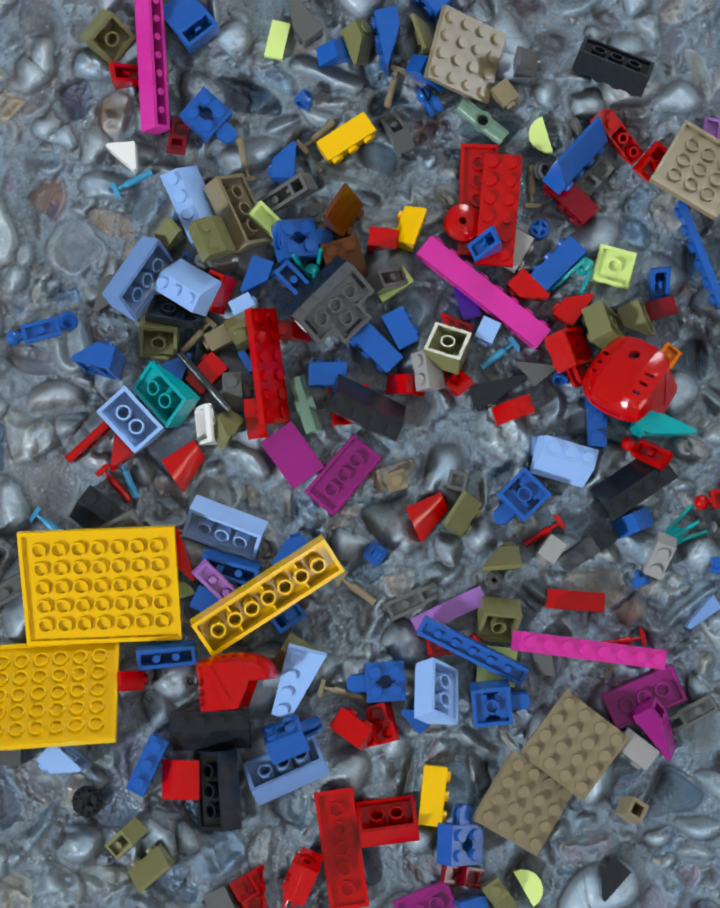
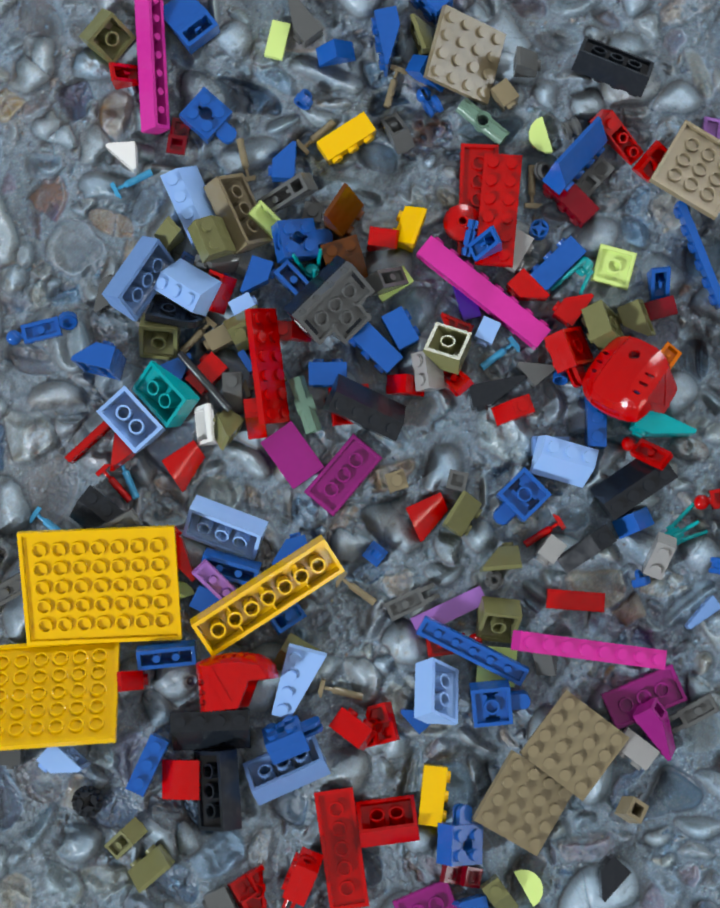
olive slope [340,20,374,65] -> none
blue brick [346,660,406,703] -> none
red piece [601,627,647,646] -> none
none -> blue axle [461,219,479,257]

